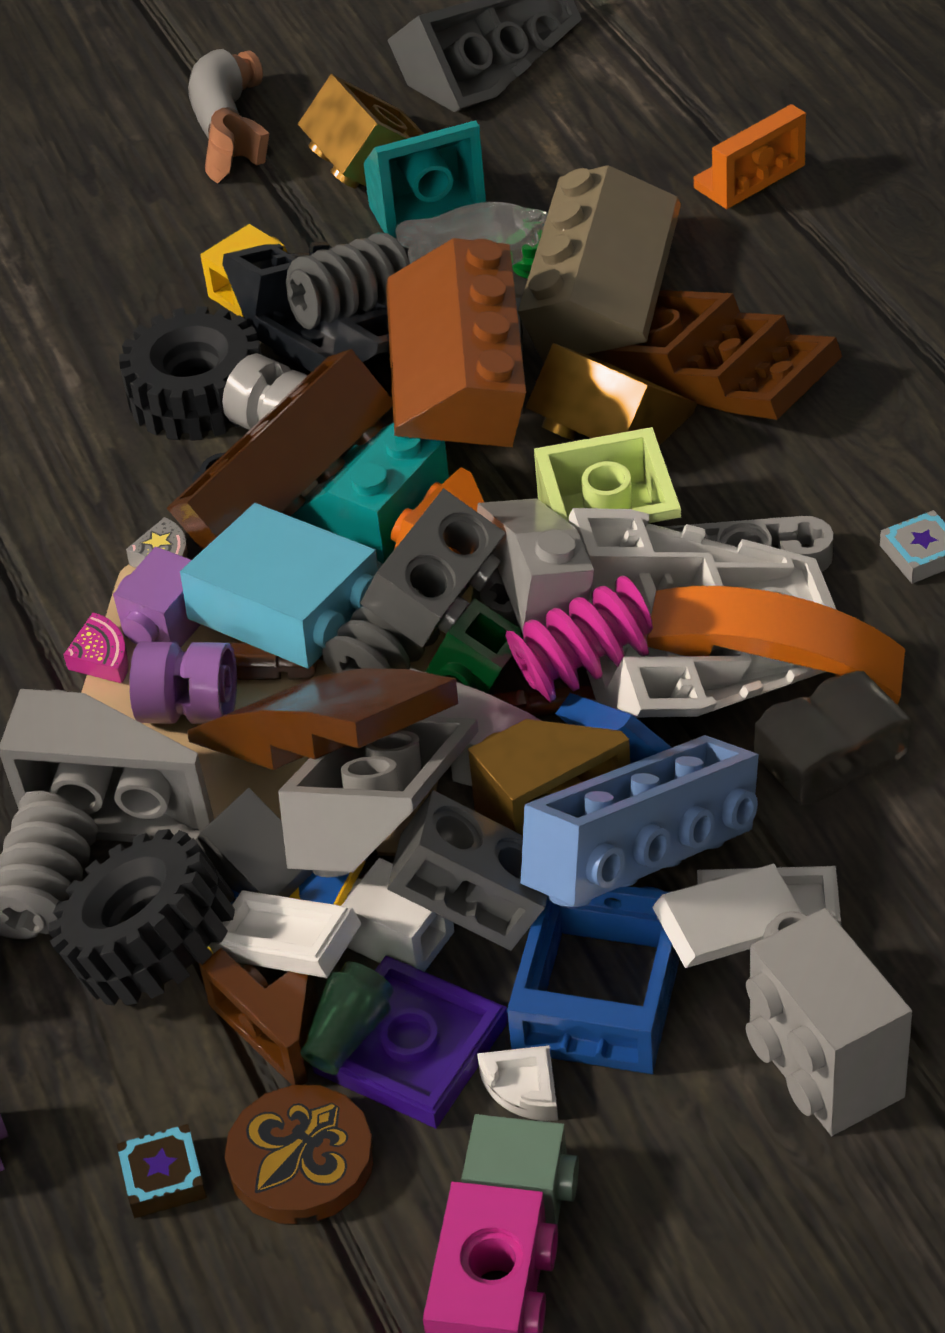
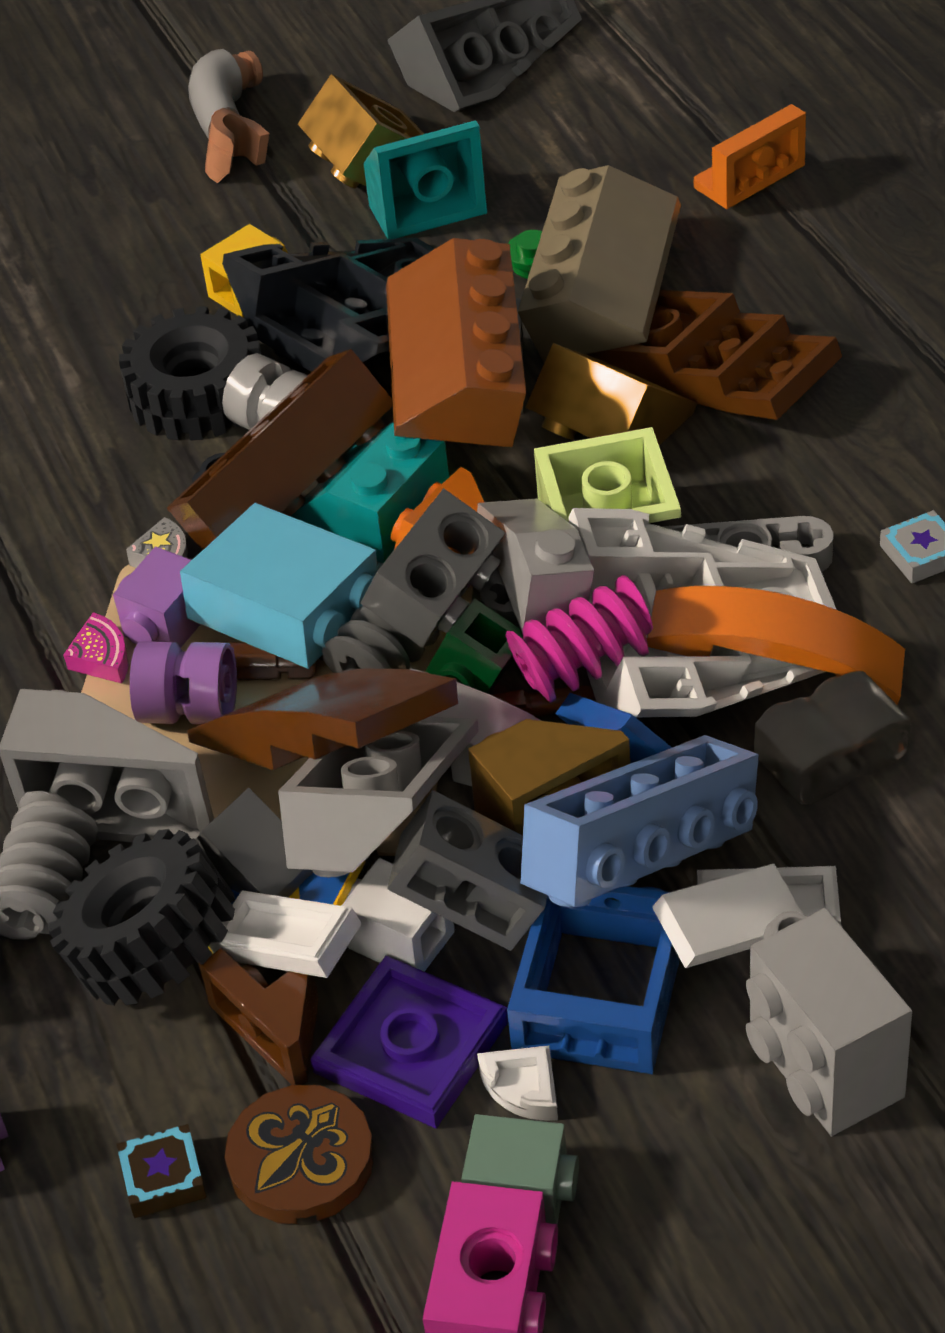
dark grey piece [286,232,410,329] -> none
clear green cone [300,961,394,1075] -> none
clear tile [395,202,548,265] -> none

